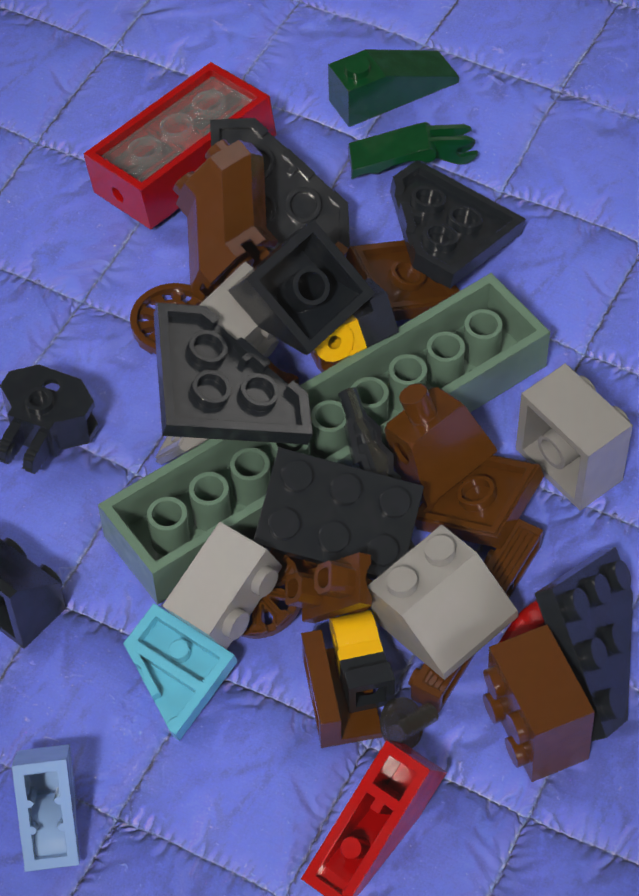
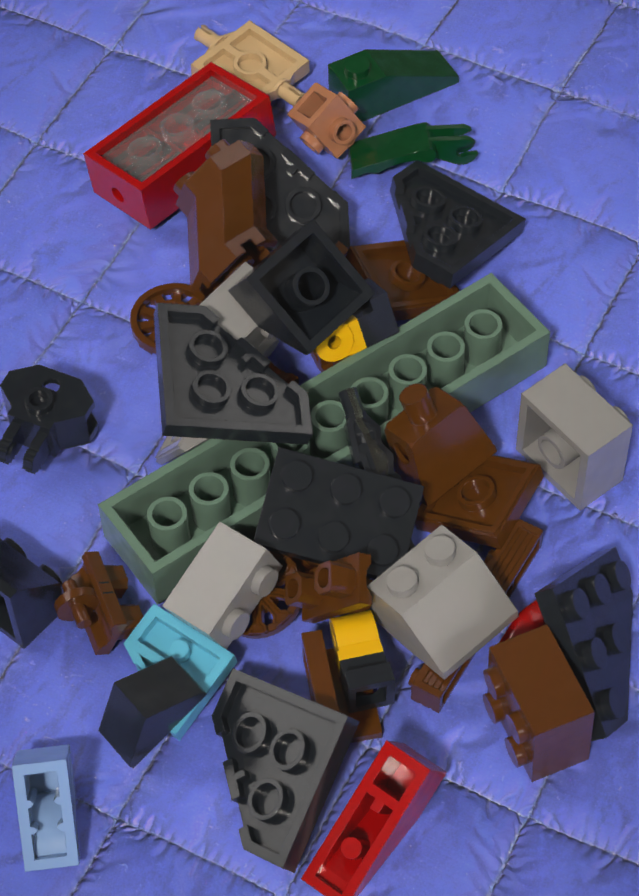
clear smoke plate [380,697,439,748] -> none
none -> reddish brown hips [54,551,143,655]
none -> black slope [98,657,207,768]
none -> tan plate [191,20,310,107]
none -> black plate [212,668,359,873]
none -> nougat brick [287,82,366,159]

